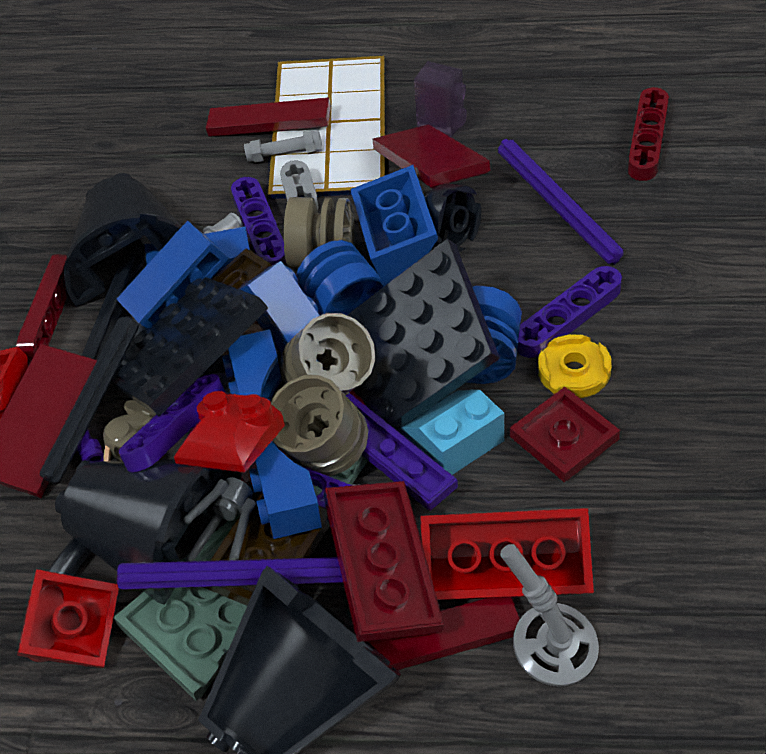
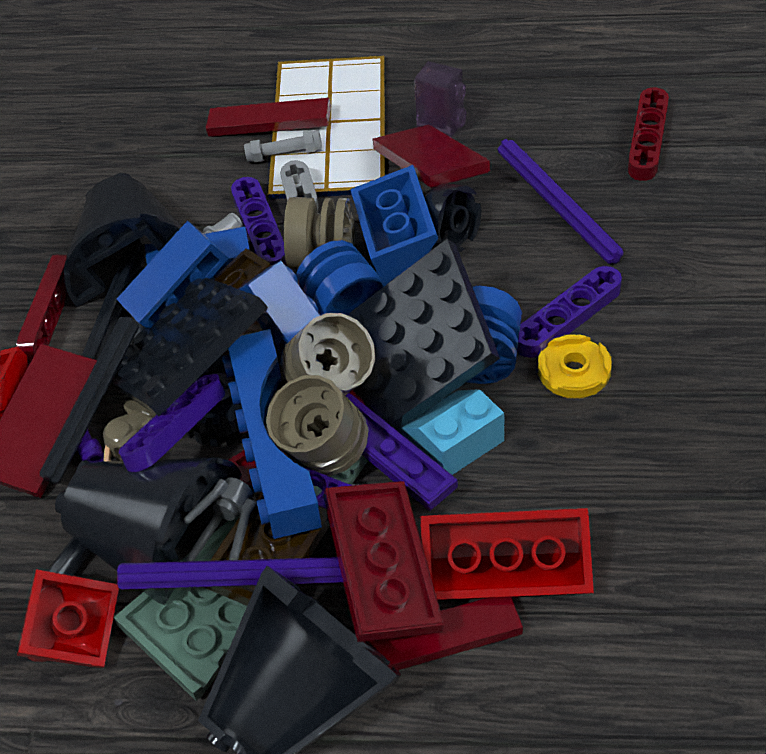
red slope [174,391,285,472] -> none
light grey dish [500,544,599,687] -> none
dark red plate [510,387,620,483] -> none

